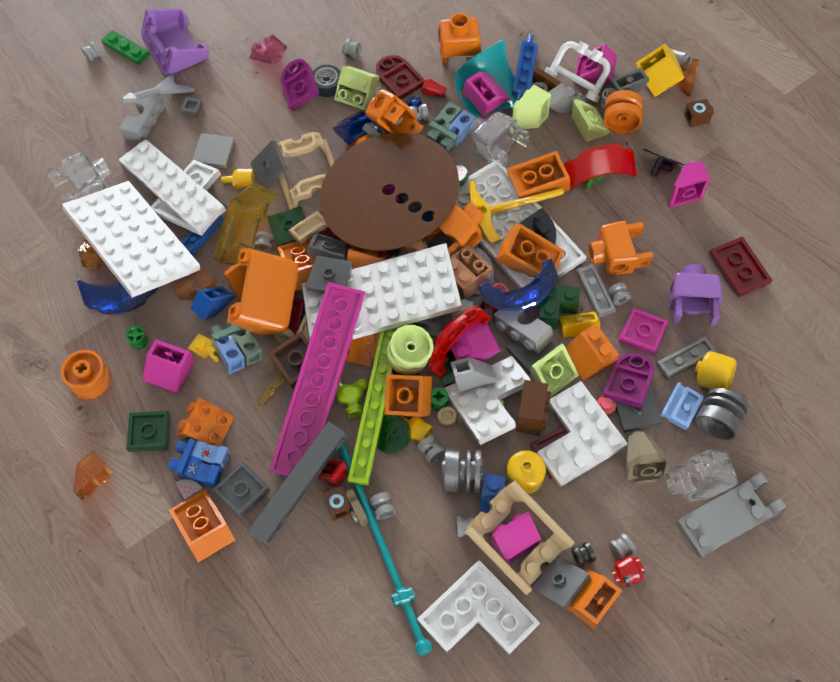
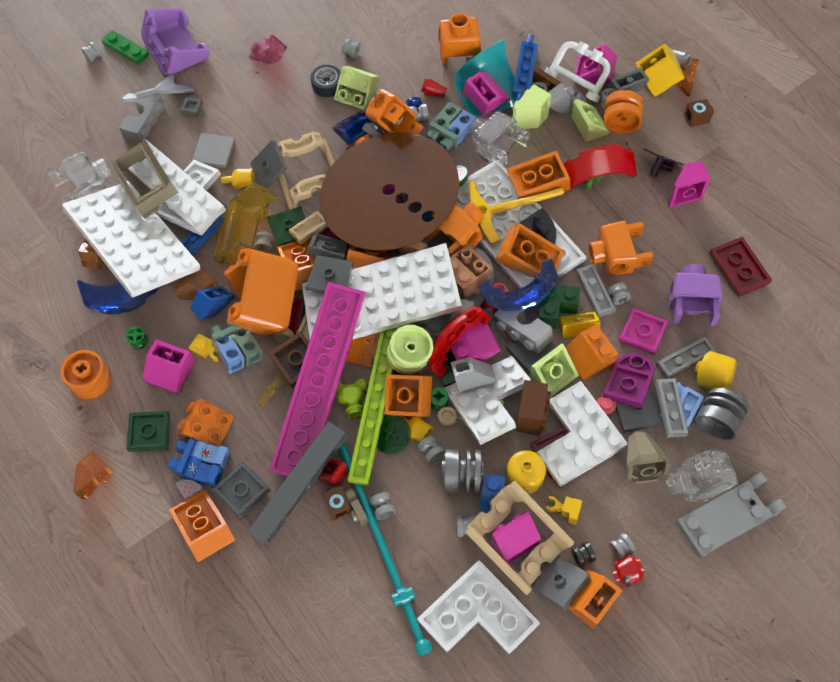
magenta tile [281,59,320,111] -> none
dark red tile [376,55,424,99] -> none
none -> dark tan piece [108,138,179,218]
none -> yellow piece [546,496,582,525]
none -> light grey tile [655,378,688,438]

